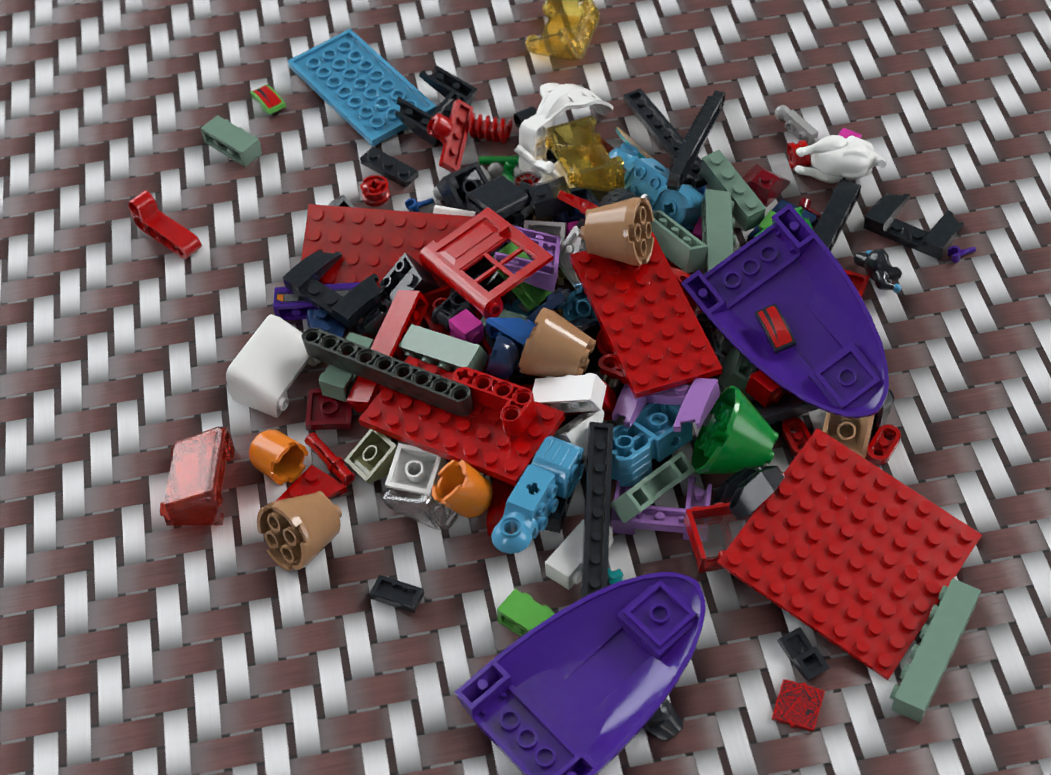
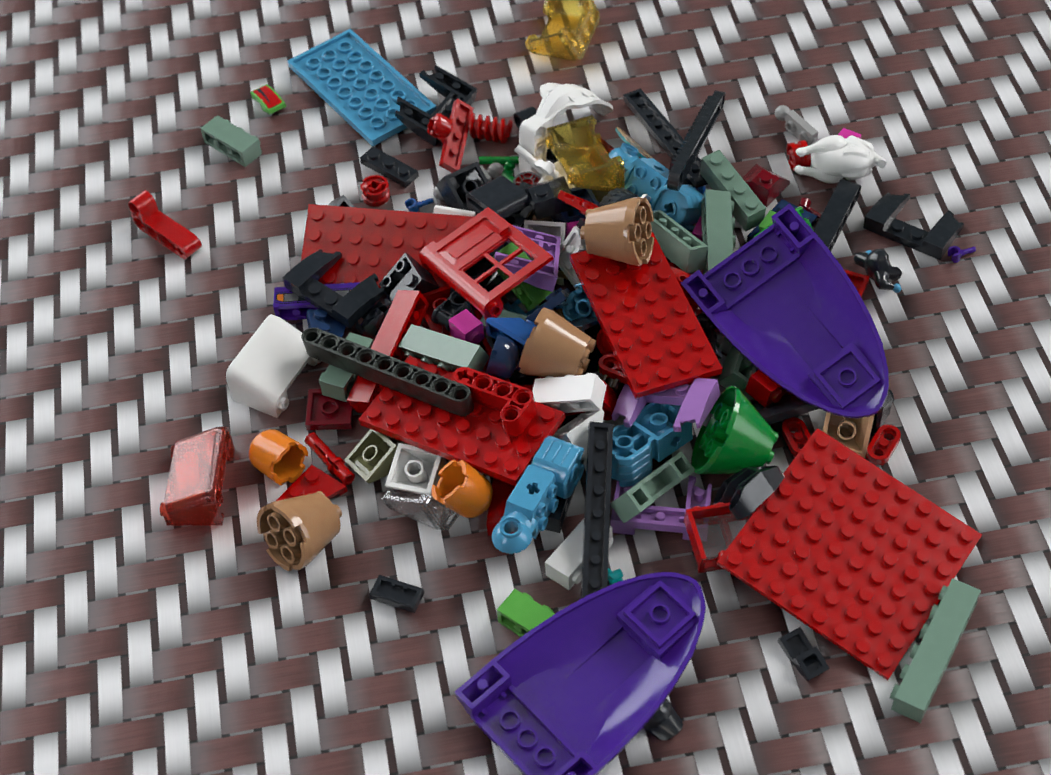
slope [754,303,796,354] -> none
red piece [771,679,825,732] -> none

